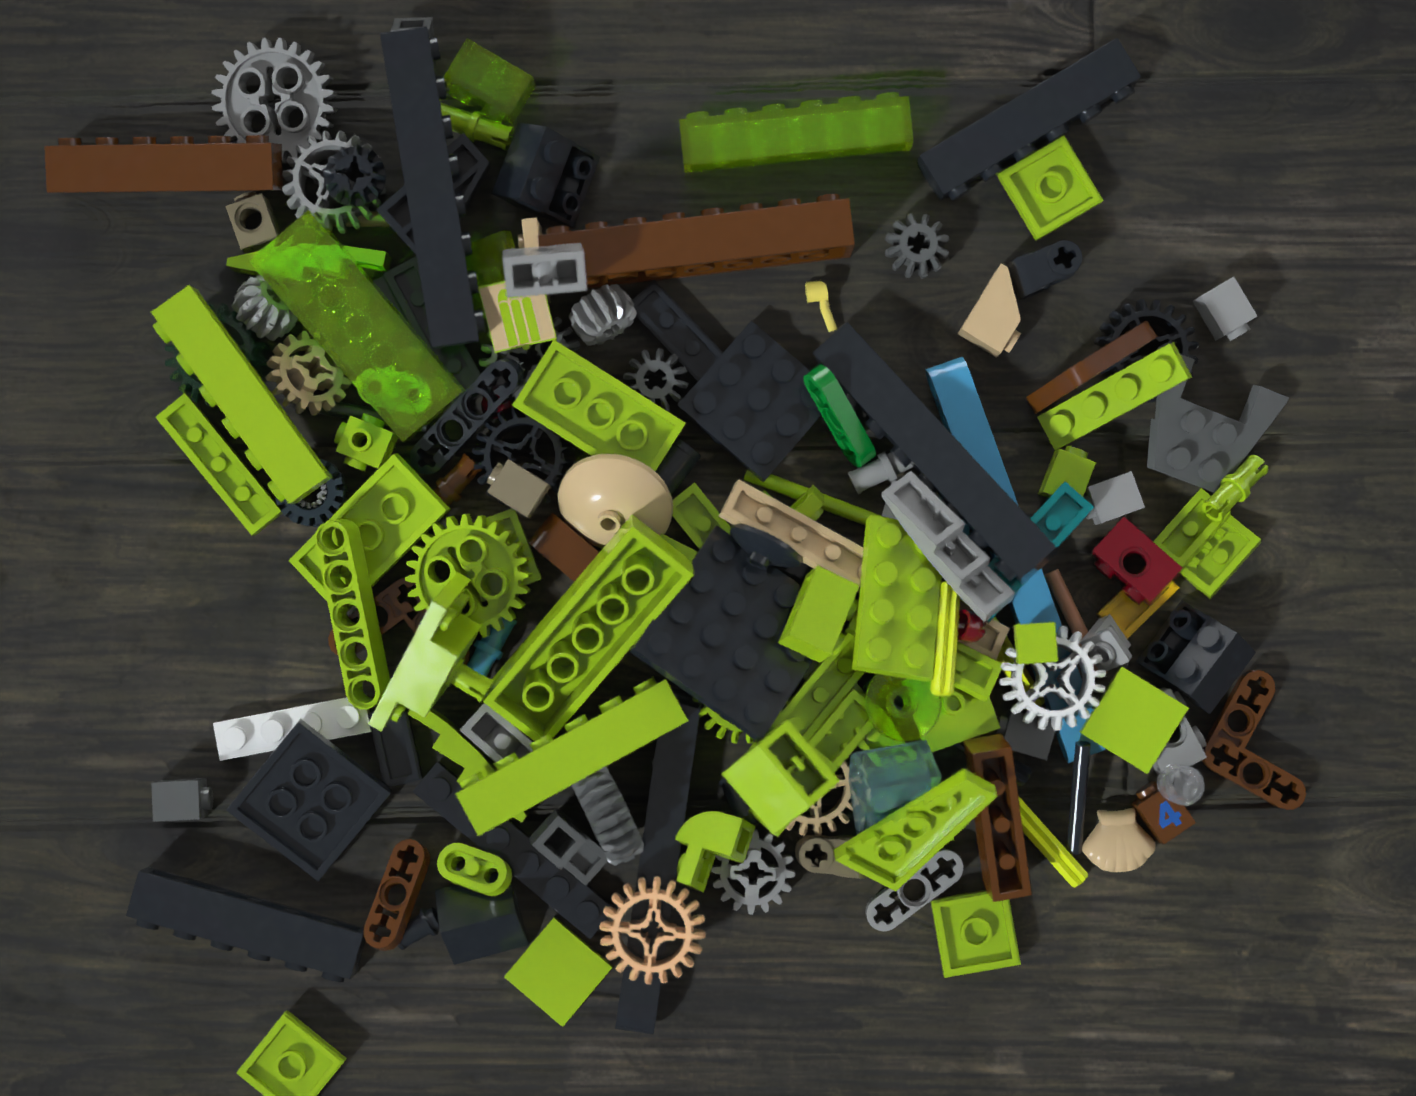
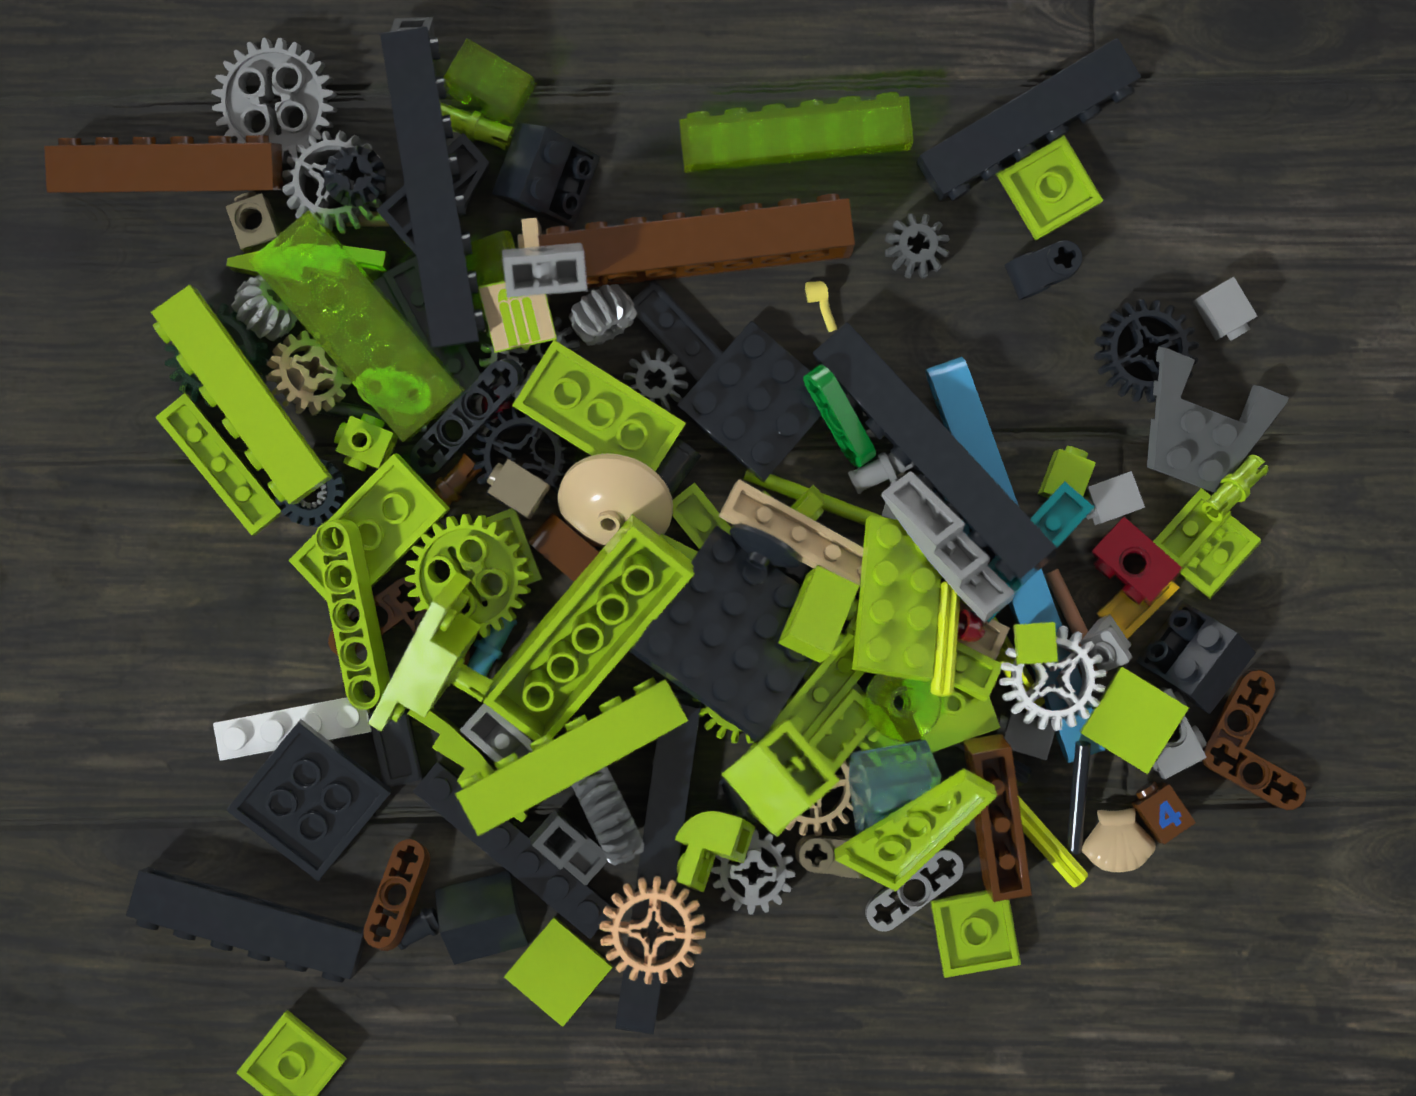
dark grey brick [151,778,214,822] -> none
lime plate [437,843,512,896] -> none
tan slope [958,263,1021,357] -> none
reddish brown beam [1026,321,1157,414] -> none
lime plate [1038,343,1192,450] -> none
clear wheel [1157,764,1204,806] -> none

